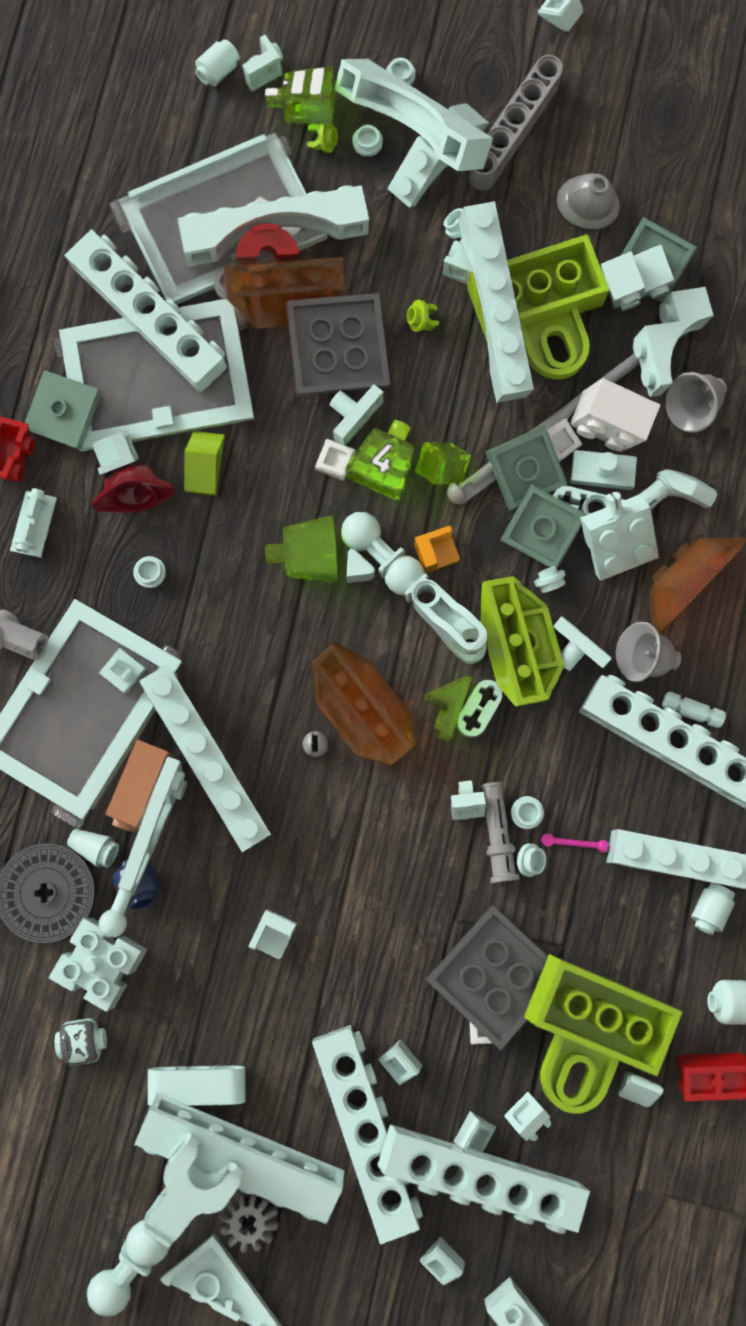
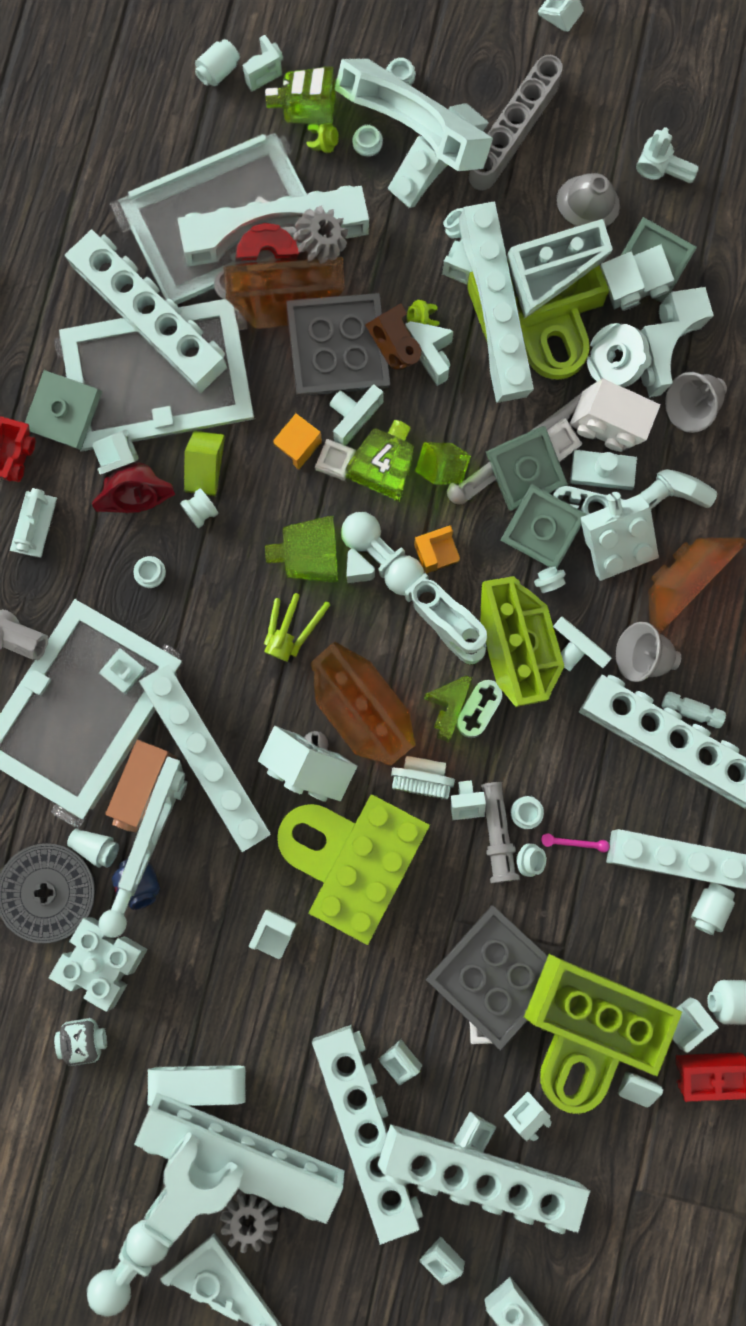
none -> light aqua wheel [180,488,219,529]
none -> light aqua brick [258,726,357,802]
none -> lime plant [264,593,330,662]
none -> light orange panel [273,414,322,469]
none -> lime brick [278,794,430,945]
none -> light grey gear [293,205,349,264]
none -> reddish brown leg [365,303,421,370]
none -> light aqua piece [391,756,455,800]
none -> light aqua slope [405,321,453,386]
none -> light aqua wedge [506,219,613,319]
none -> light aqua plate [587,323,652,387]
none -> light aqua axle [636,127,699,183]
none -> light aqua panel [672,997,719,1053]

